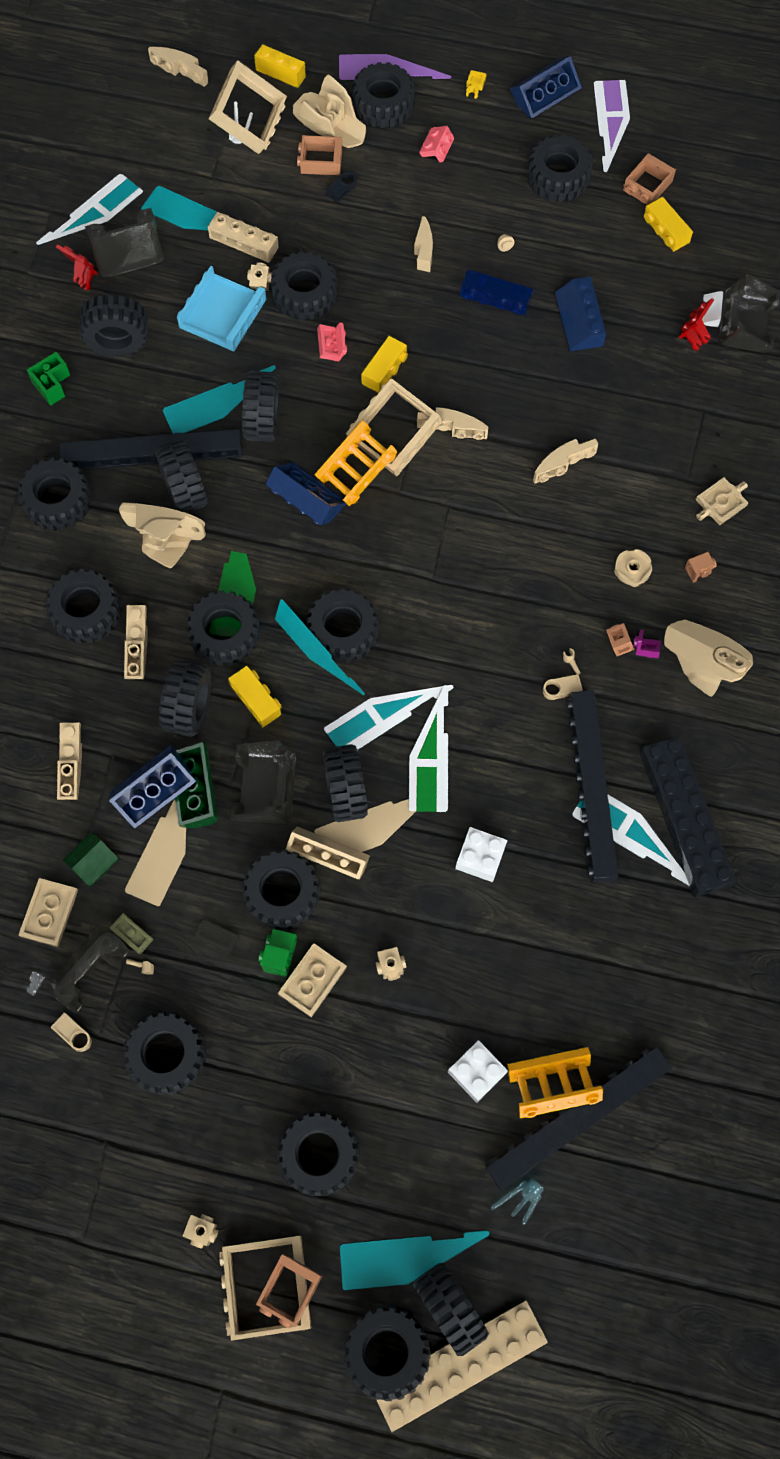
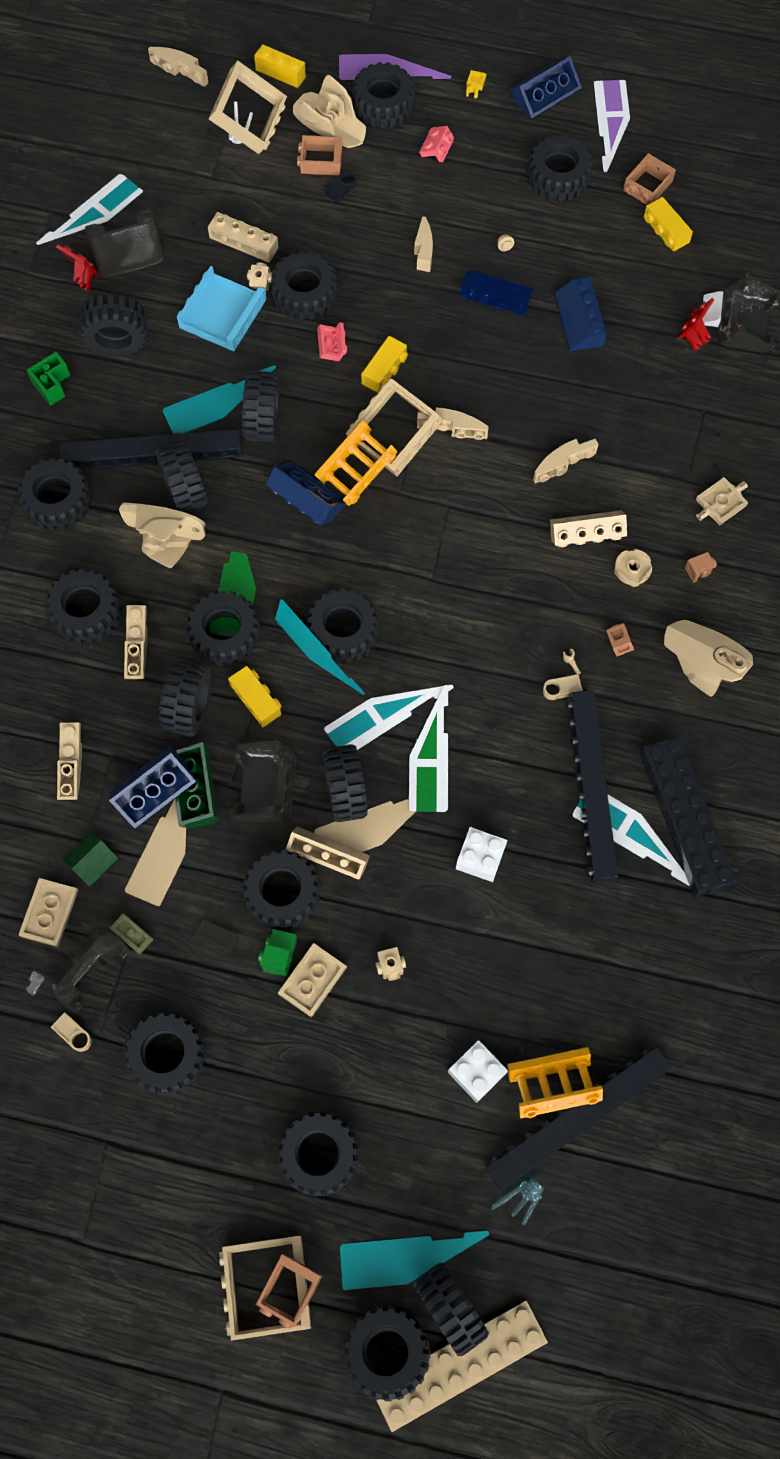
tan hand [126,959,154,975] -> none
teal sticker [141,186,217,230] -> none
tan brick [183,1214,219,1249] -> none
magenta bracket [633,630,661,658] -> none
none -> brick [550,510,627,547]

